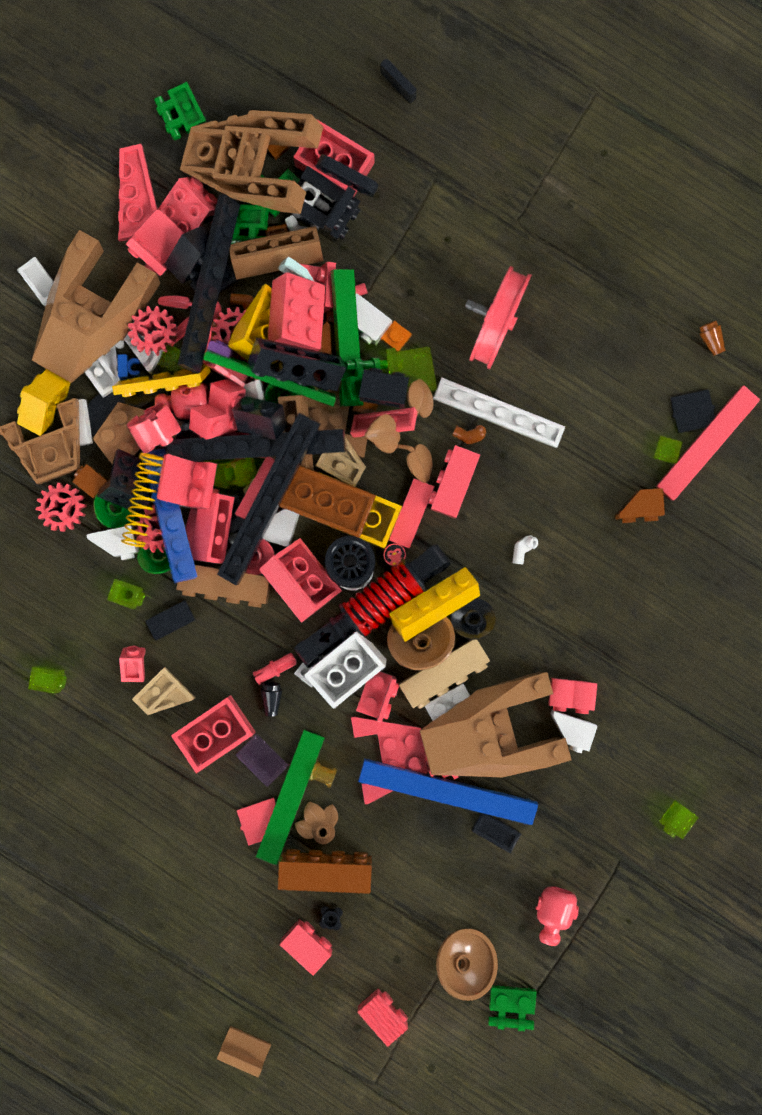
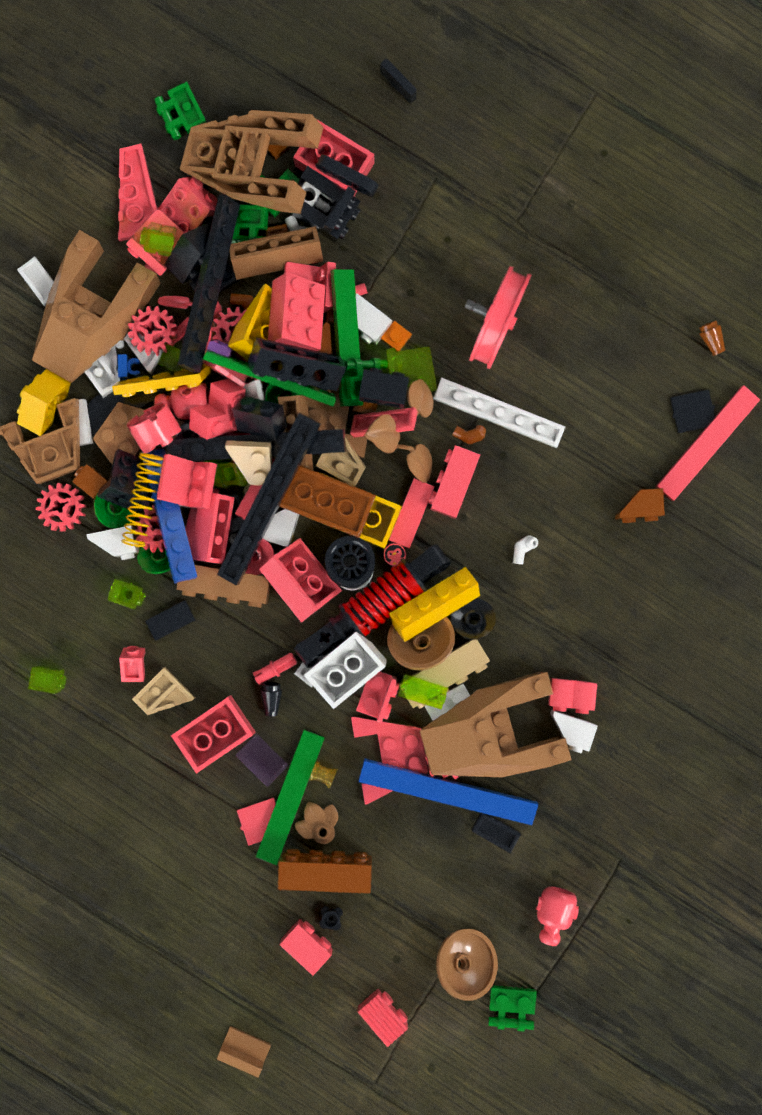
light aqua tile [278,256,315,282] -> none
clear neon green plate [653,436,682,464] -> none
clear neon green brick [659,800,699,839] -> none
none -> clear neon green brick [140,222,176,257]
none -> tan wing [225,441,272,485]
none -> clear neon green hinge [398,674,448,710]

